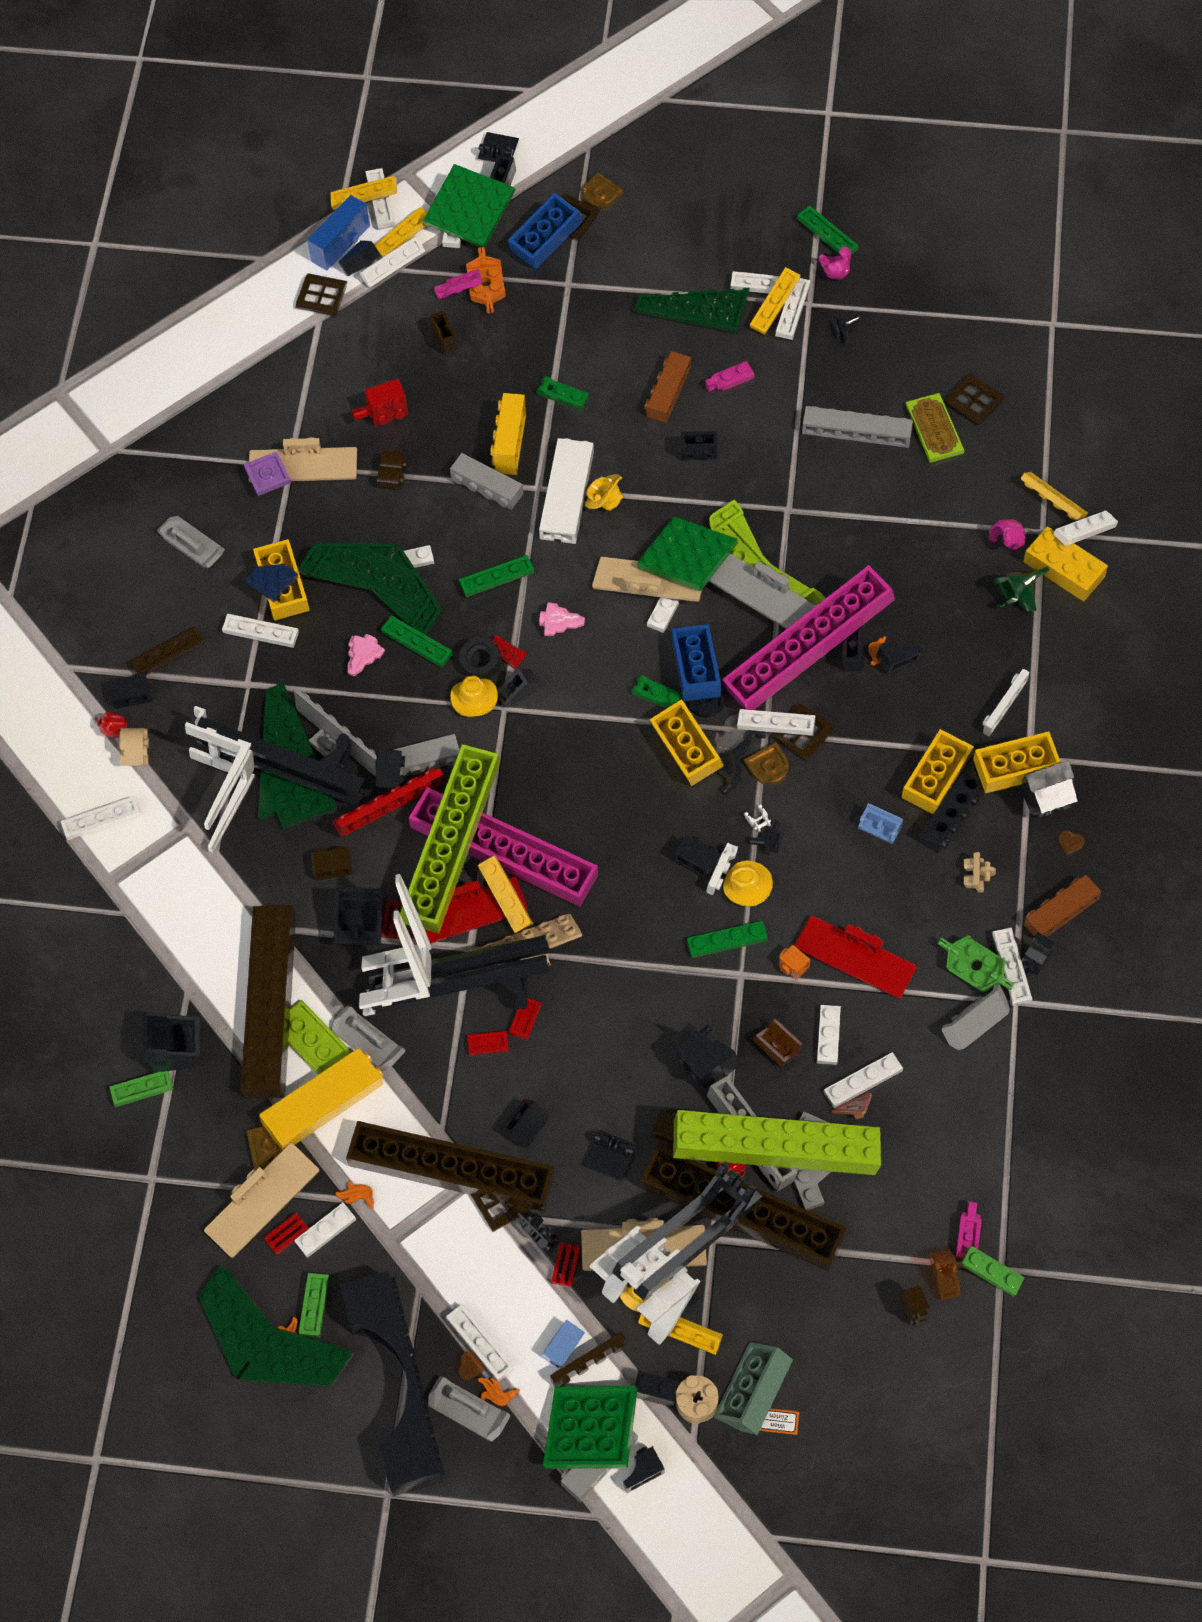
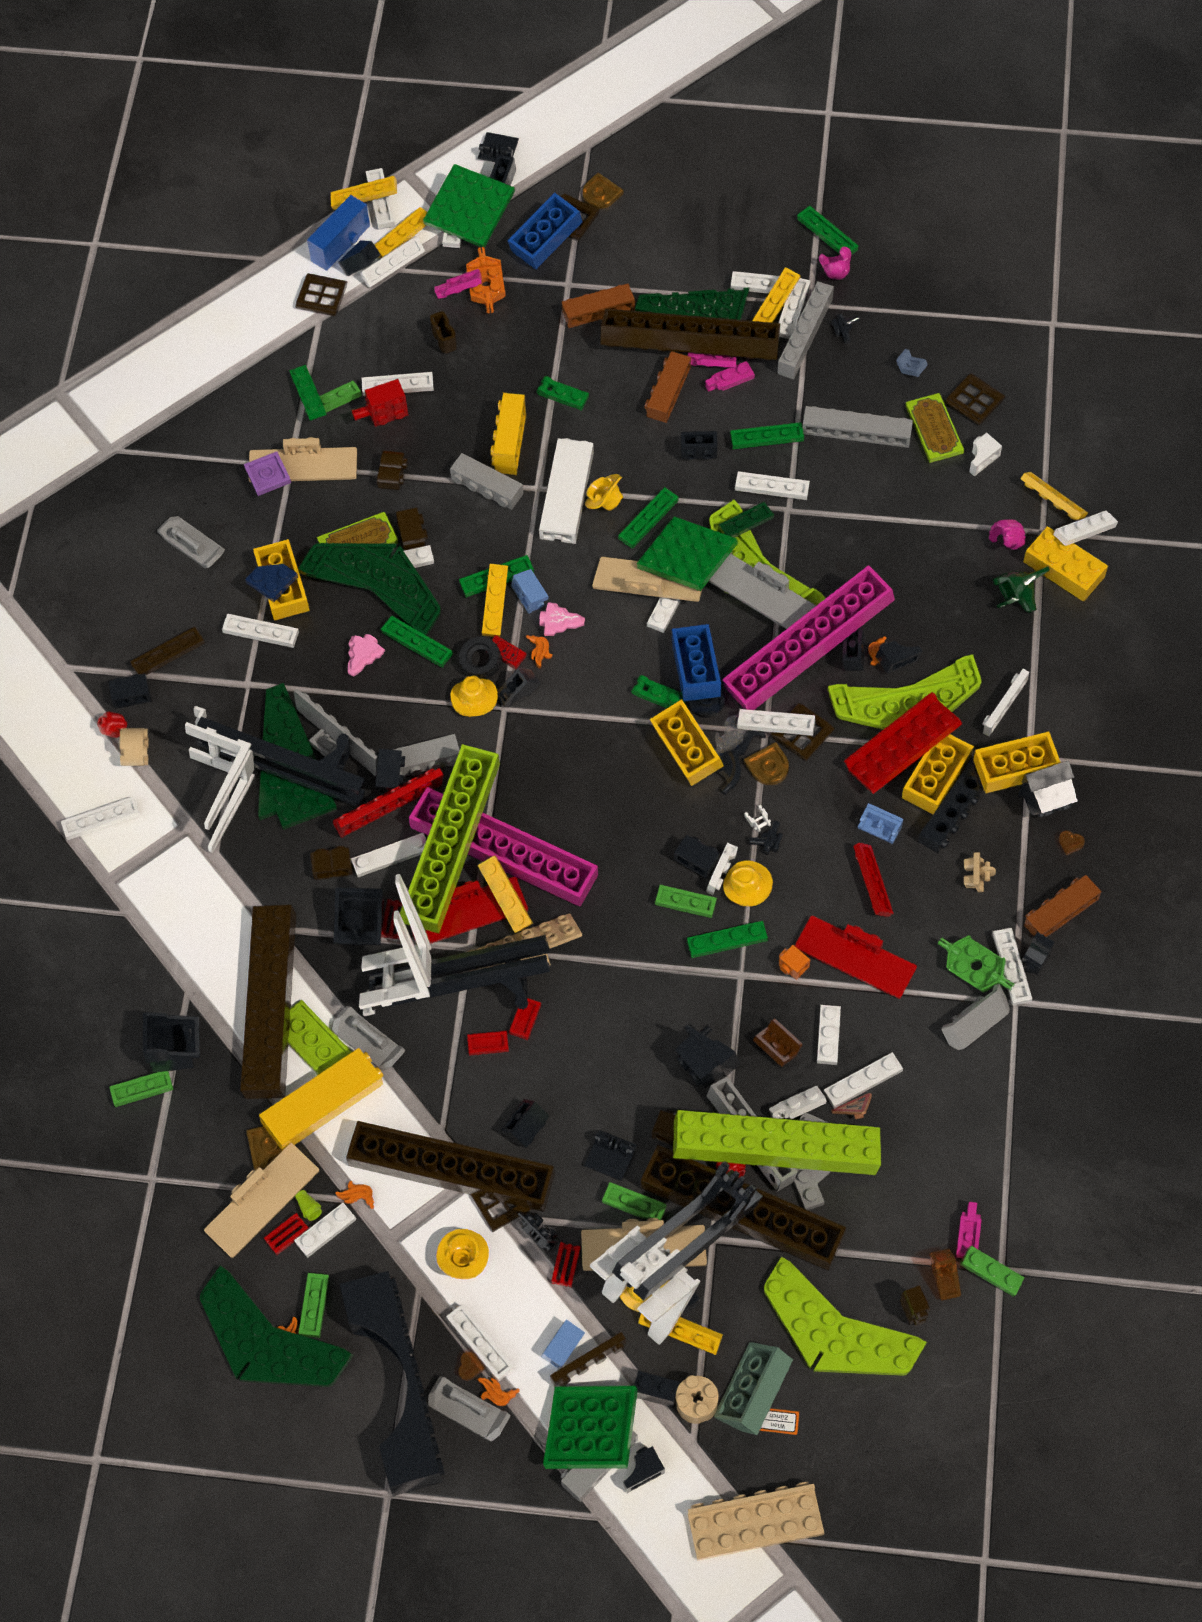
none -> green plate [289,365,327,420]
none -> lime cone [295,1190,322,1221]
none -> tile [317,512,398,544]
none -> bright green plate [320,381,362,413]
none -> white plate [351,833,427,877]
none -> white plate [362,372,434,396]
none -> dark brown brick [396,508,428,551]
none -> yellow hat [436,1229,489,1279]
none -> yellow plate [482,564,508,637]
none -> medium blue hinge [511,569,549,614]
none -> orange piece [526,635,552,669]
none -> dark orange brick [562,284,635,328]
none -> dark brown brick [600,309,781,360]
none -> bright green plate [602,1182,667,1220]
none -> green plate [618,487,679,549]
none -> bright green plate [655,885,717,918]
none -> tan bracket [687,1482,824,1561]
none -> dark pink hinge [688,352,737,368]
none -> dark green tile [718,501,774,538]
none -> green plate [730,422,804,449]
none -> white plate [735,472,810,500]
none -> lime wing [764,1257,927,1376]
none -> white hinge [769,1086,826,1119]
none -> light grey brick [778,281,834,379]
none -> lime wing [828,655,981,730]
none -> red bracket [844,692,962,794]
none -> red plate [853,843,894,917]
none -> sand blue bracket [896,349,928,377]
none -> white arch [969,433,1002,476]

